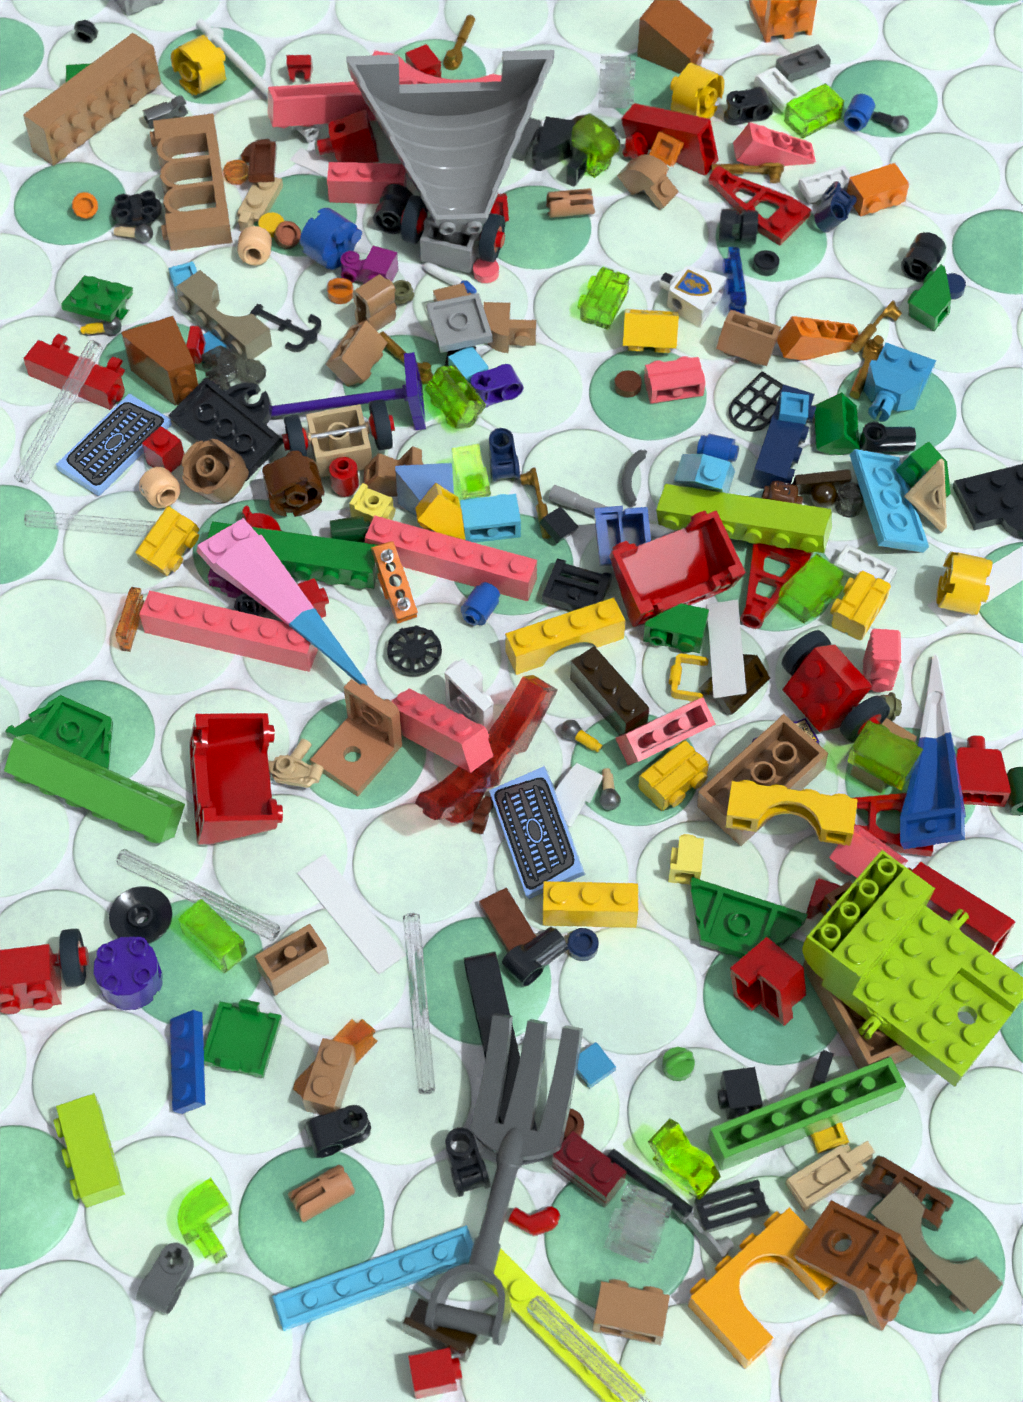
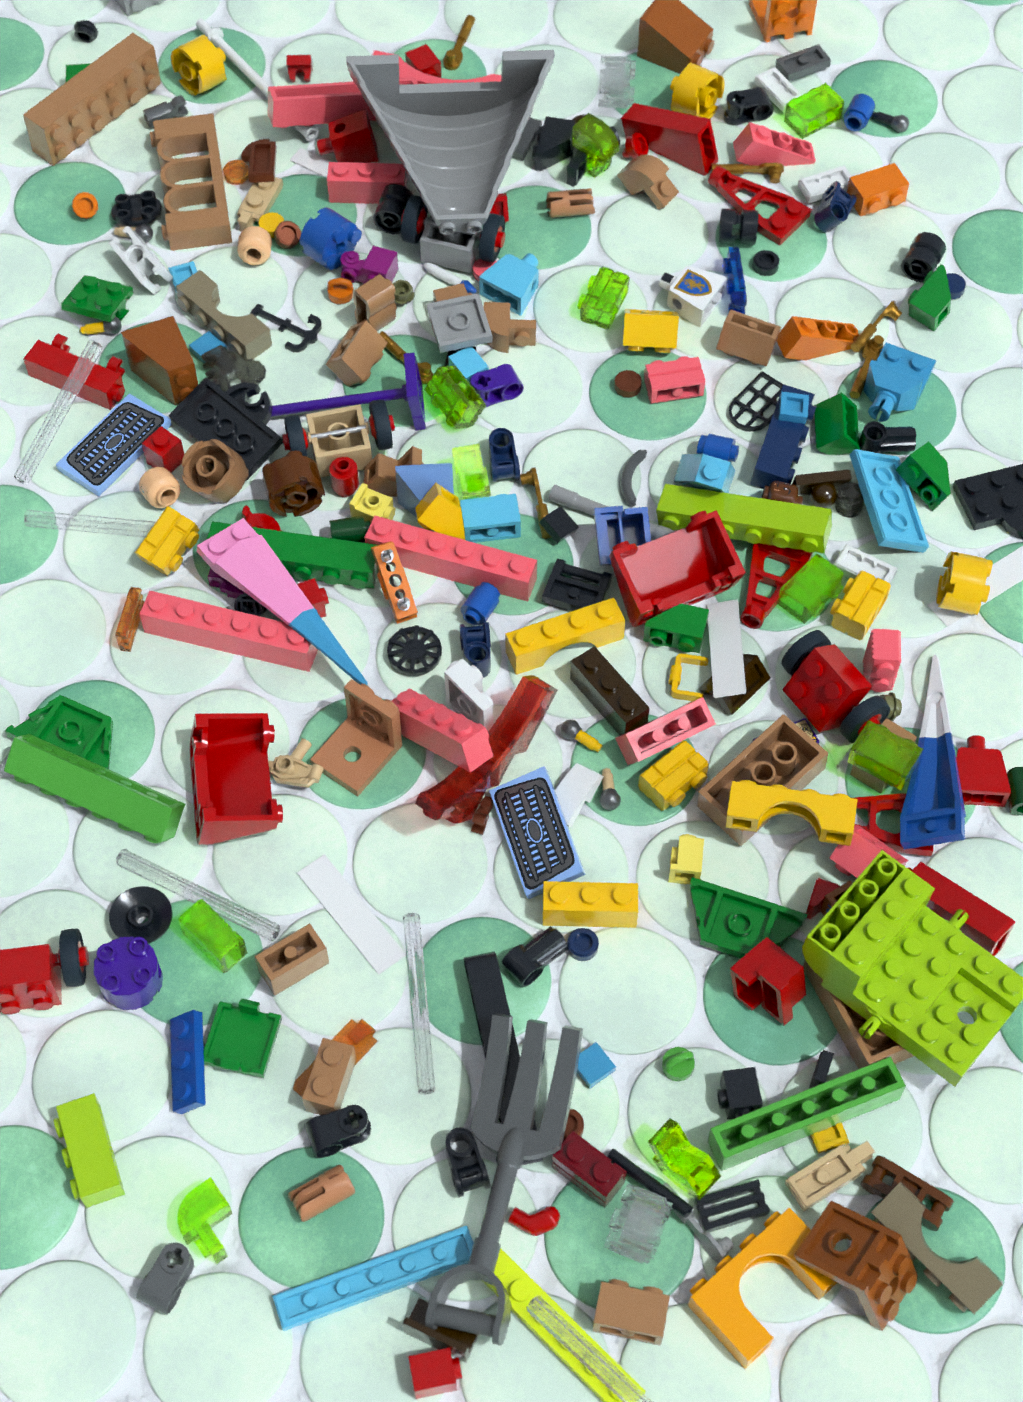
red tile [186,326,206,364] -> none
copper tile [479,887,536,953] -> none
orange plate [649,132,684,175] -> none
tan tile [904,459,947,533] -> none
none -> white piece [109,225,174,295]
none -> dark blue piece [459,622,491,678]
none -> medium azure torso [479,253,539,316]

